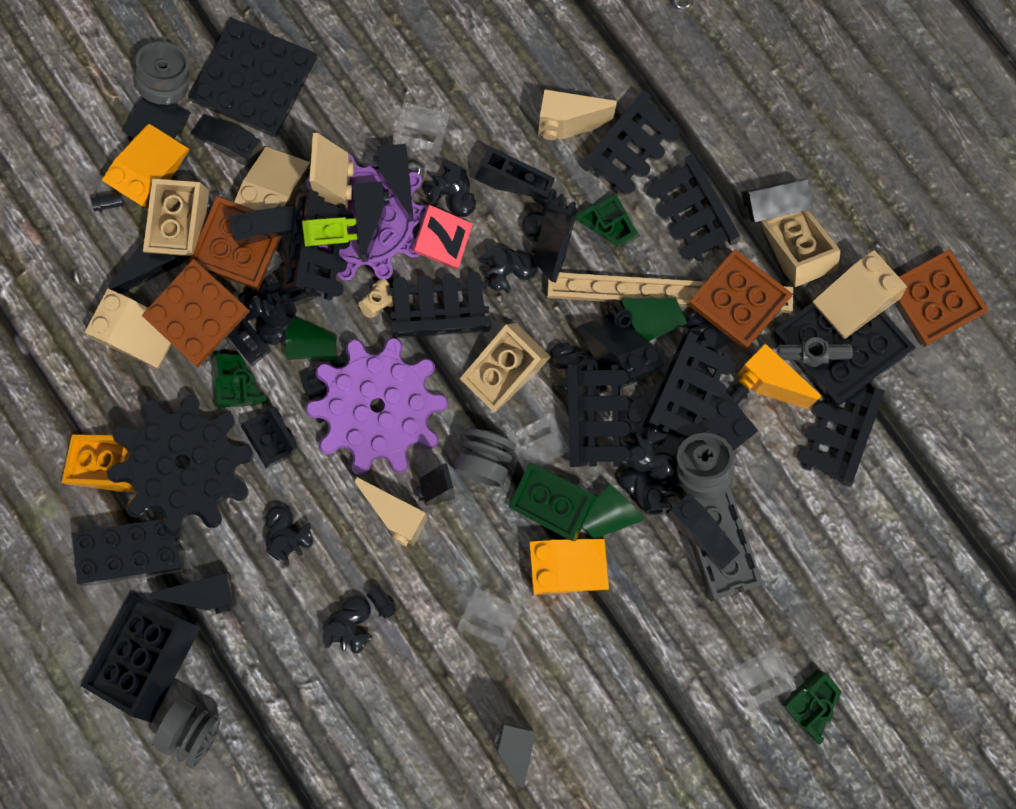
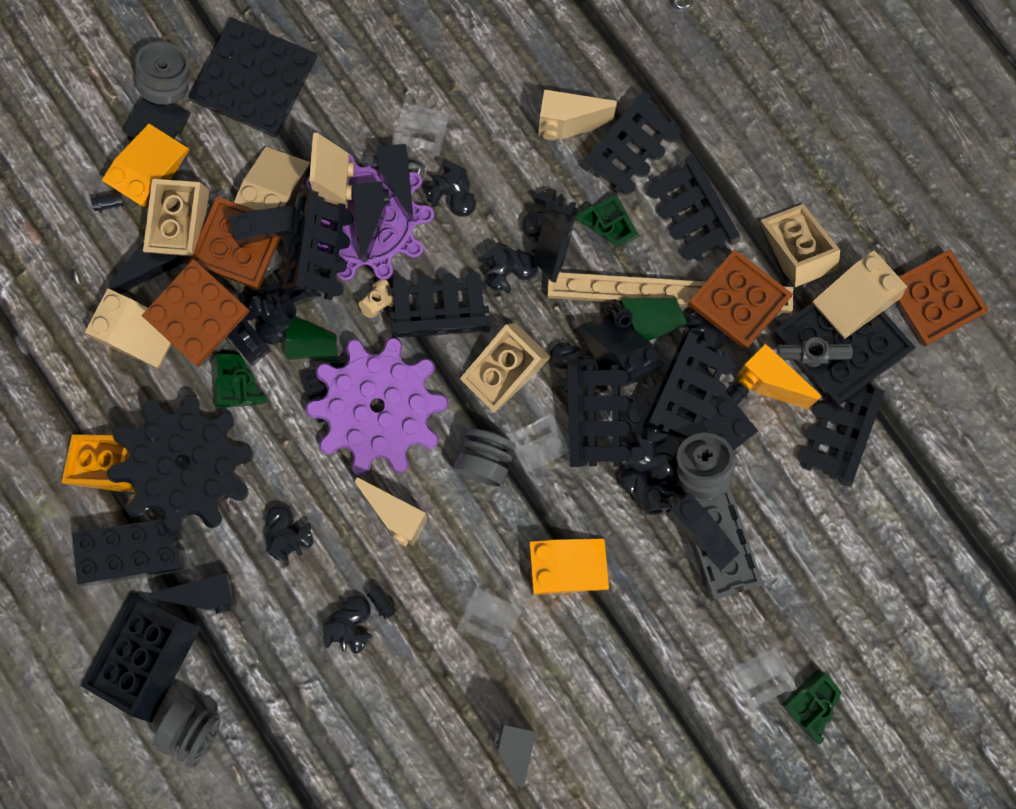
black slope [191,114,264,169] -> none
black bracket [241,406,297,468] -> none
lime hinge [302,217,359,247] -> none
coral tile [412,205,473,269] -> none
black slope [416,463,455,506] -> none
black slope [474,146,555,199] -> none
dark green plate [508,462,597,541] -> none
dark green slope [582,484,645,539] -> none
piece [741,179,813,222] -> none

